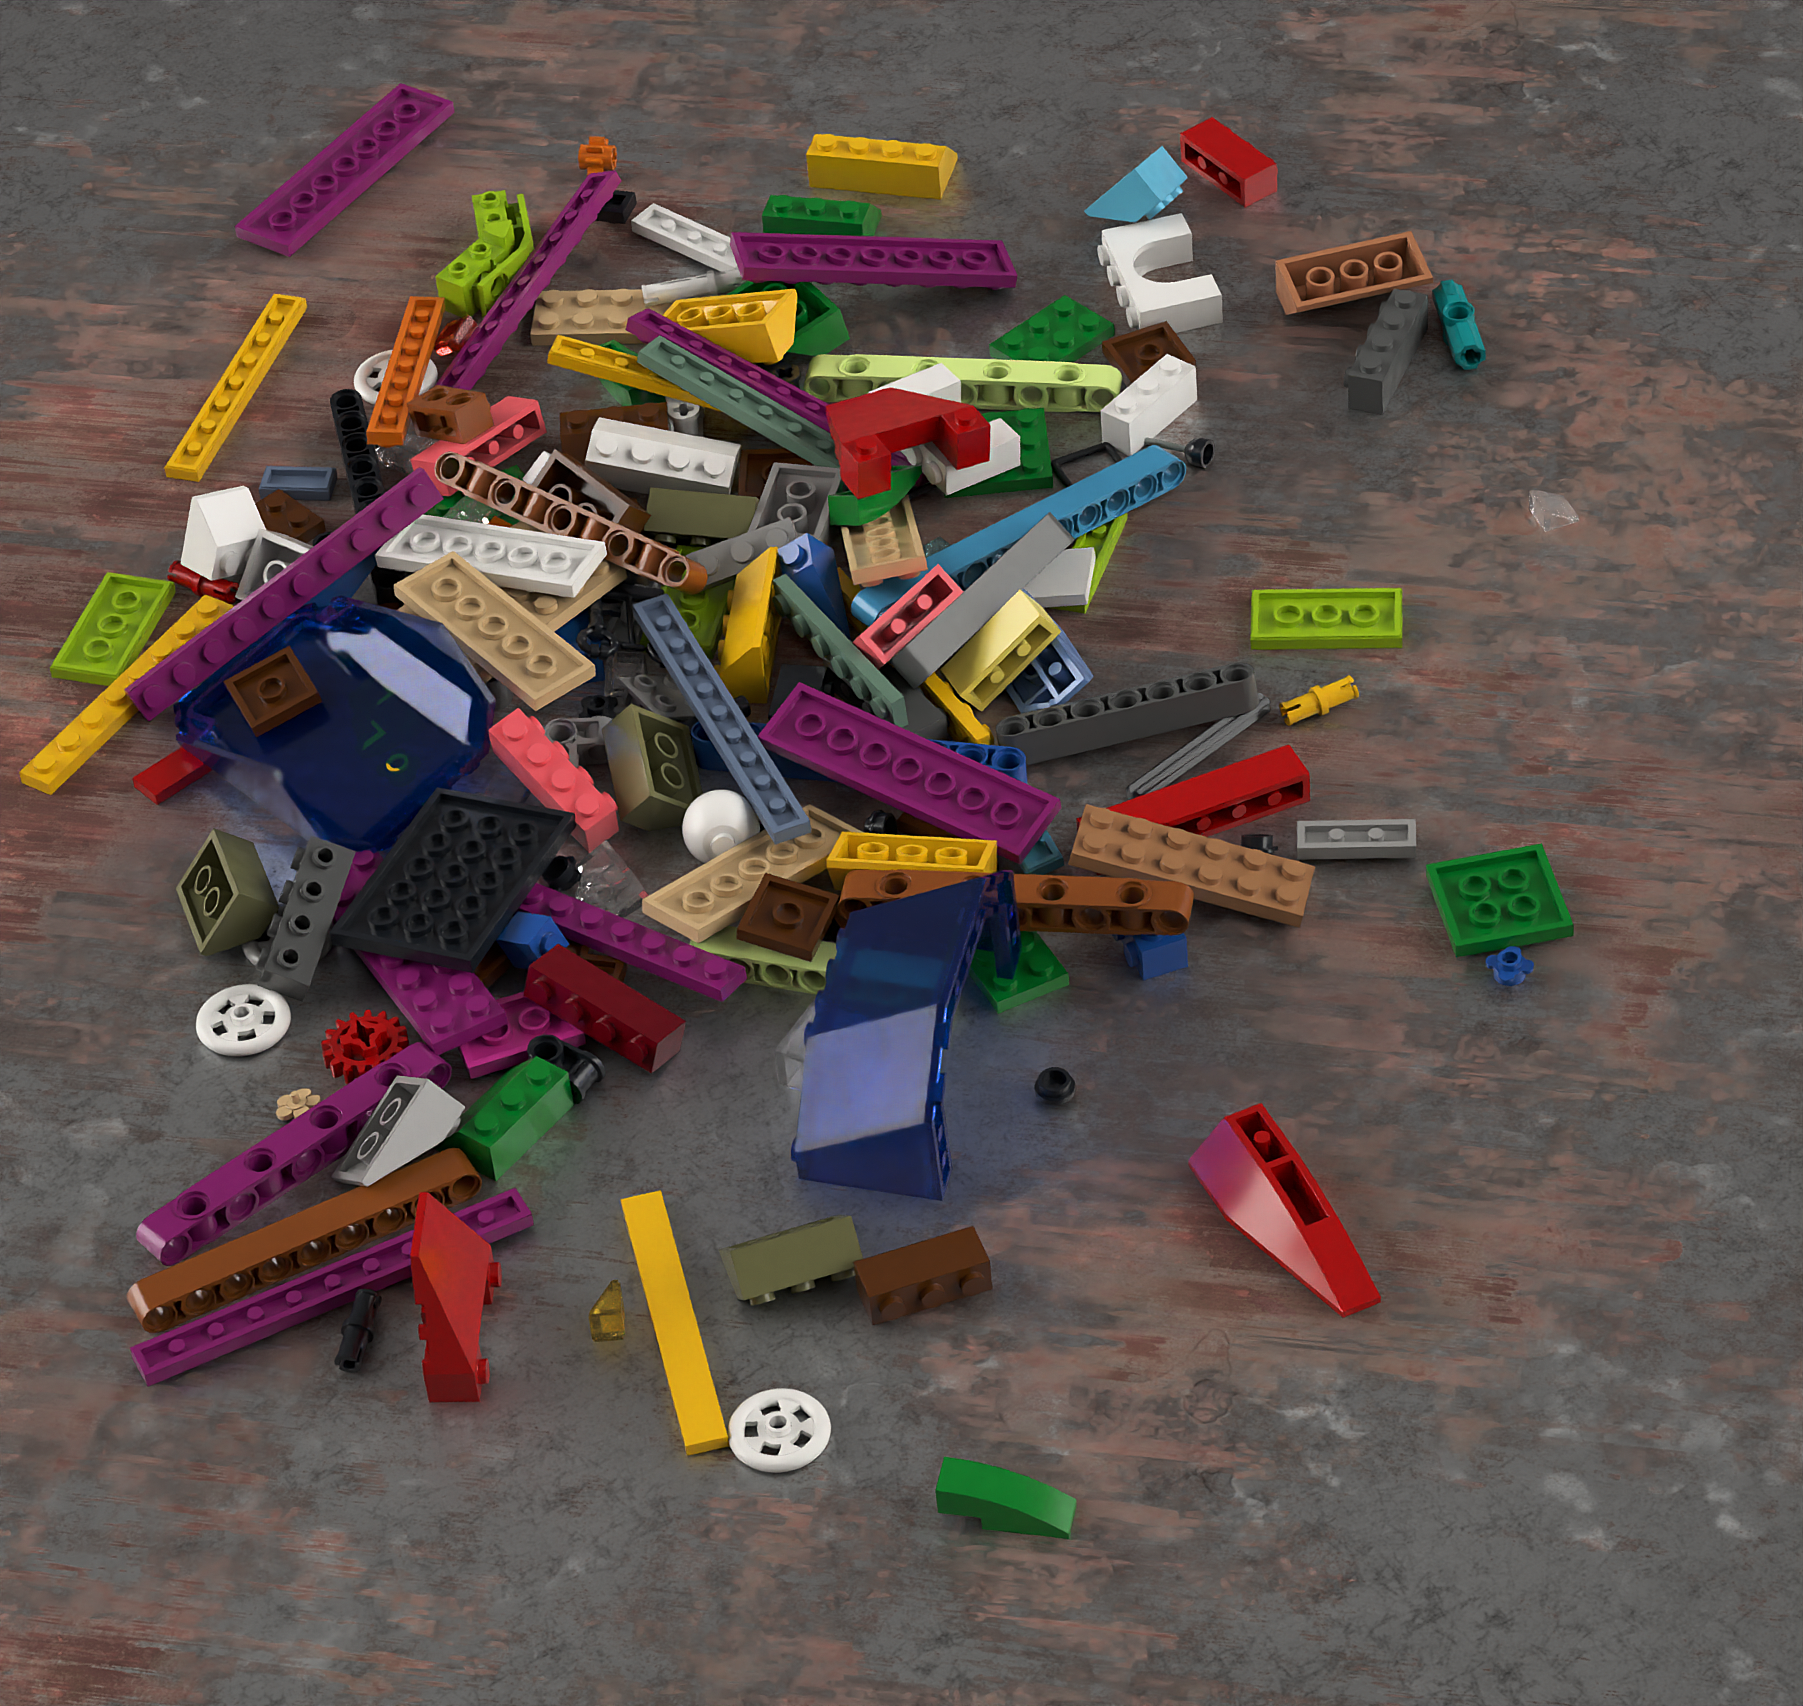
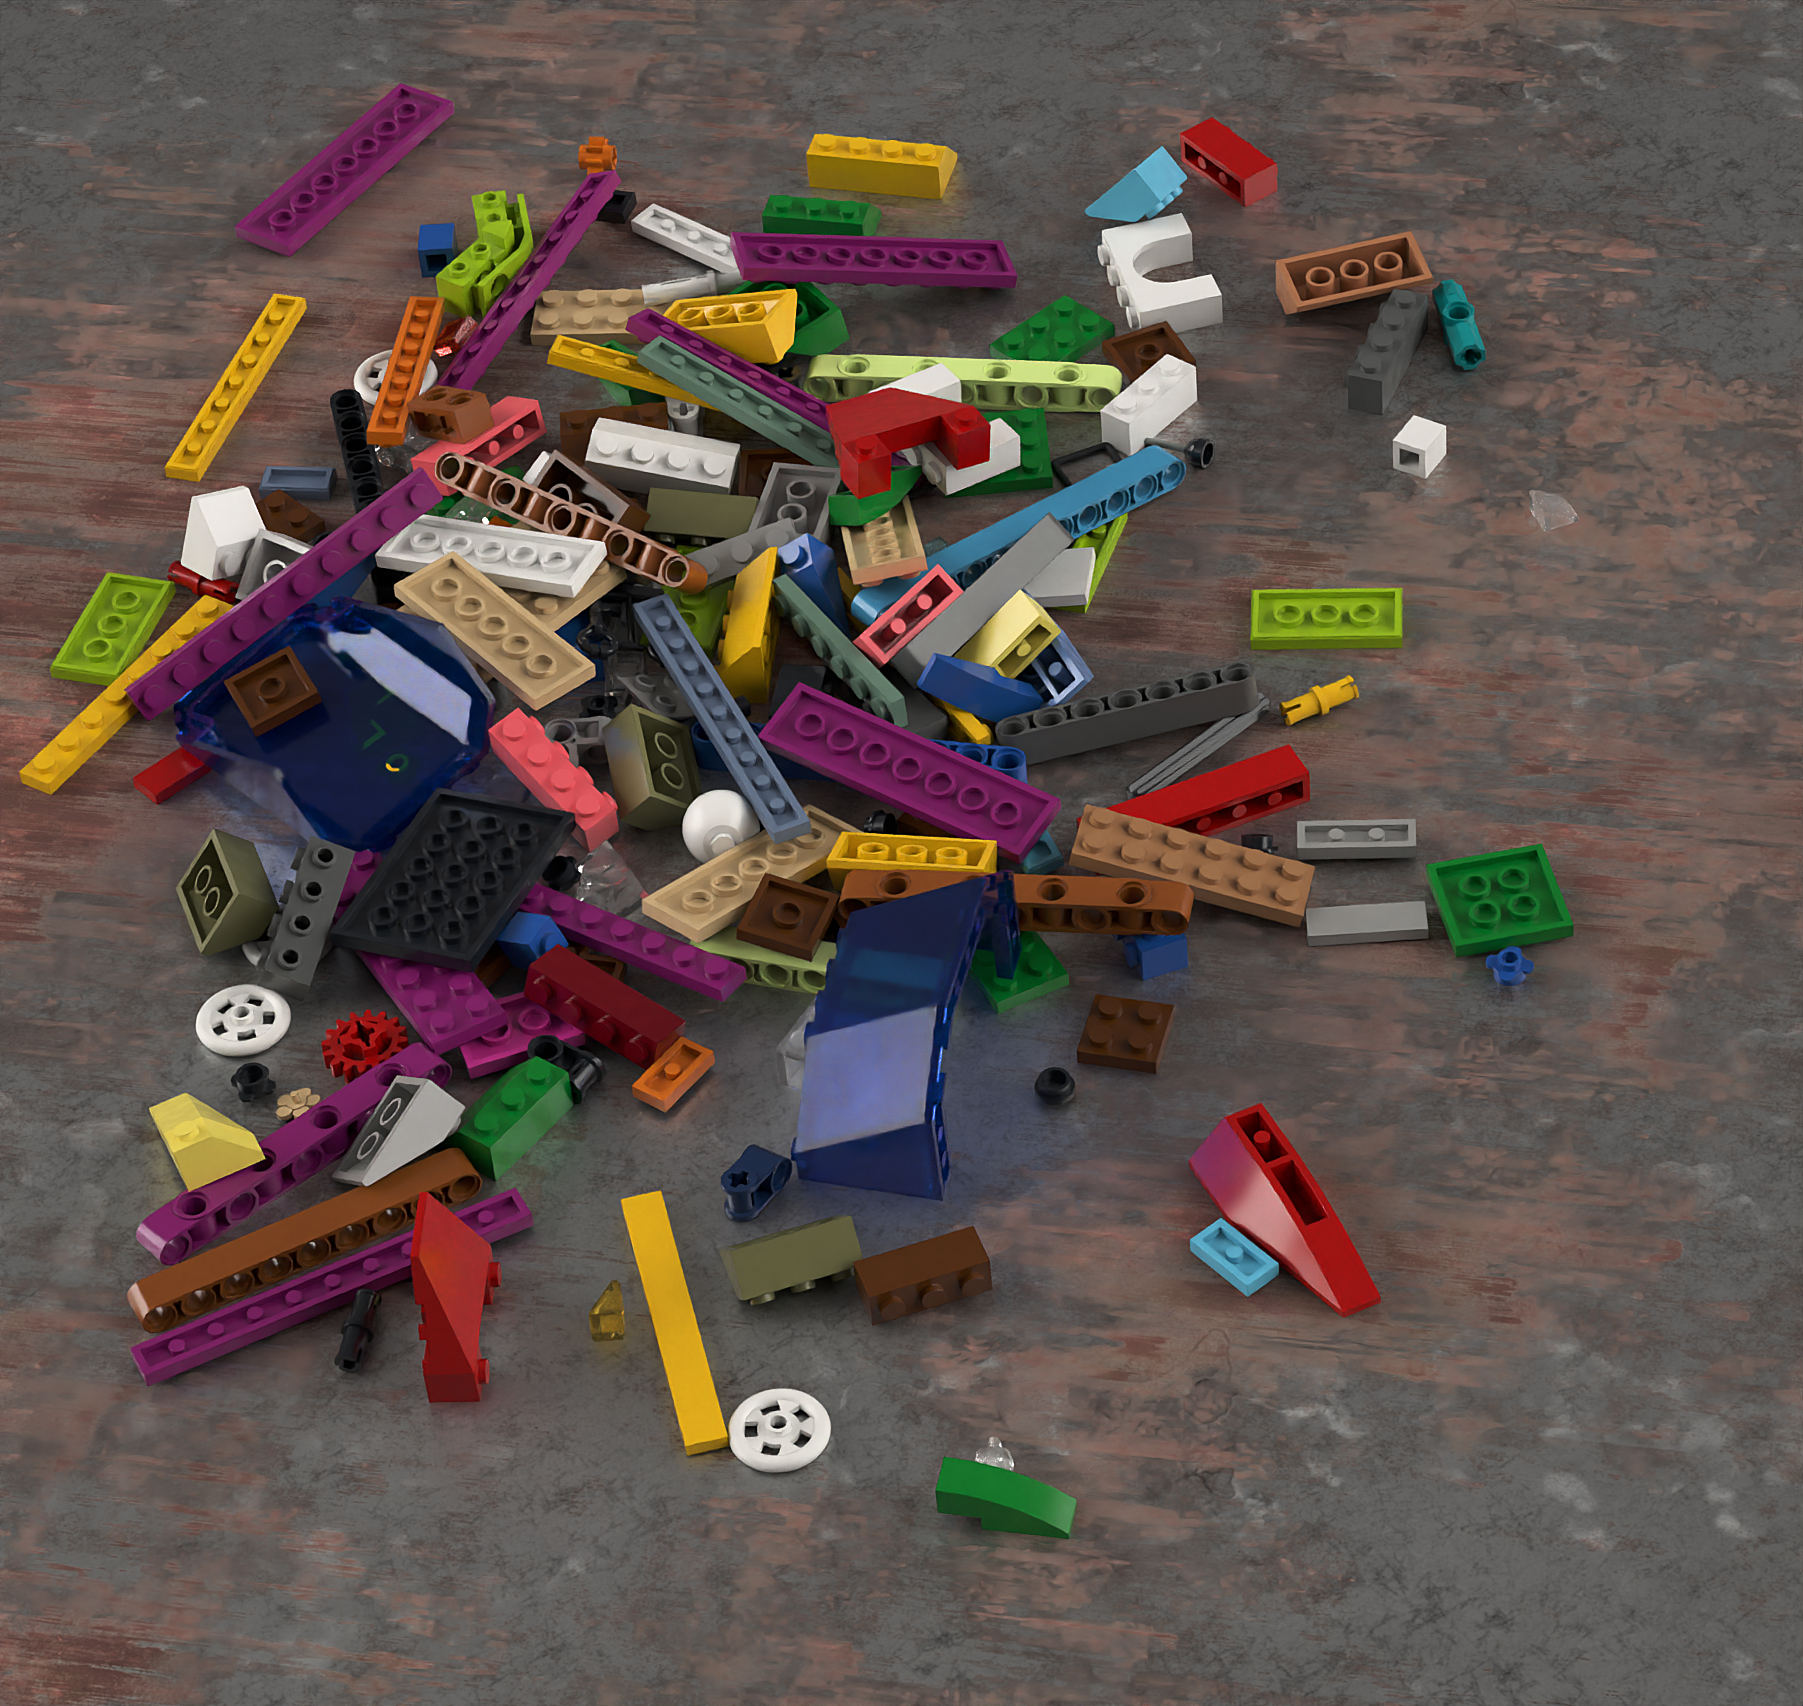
none -> light yellow wedge [149,1093,265,1192]
none -> black plate [230,1062,276,1102]
none -> blue brick [418,223,459,278]
none -> orange plate [632,1036,715,1113]
none -> dark blue piece [721,1144,793,1222]
none -> blue slope [917,653,1044,723]
none -> clear plate [976,1437,1014,1471]
none -> reddish brown plate [1076,994,1175,1074]
none -> medium azure plate [1190,1218,1279,1297]
none -> light grey tile [1305,901,1429,946]
none -> white brick [1393,415,1446,479]

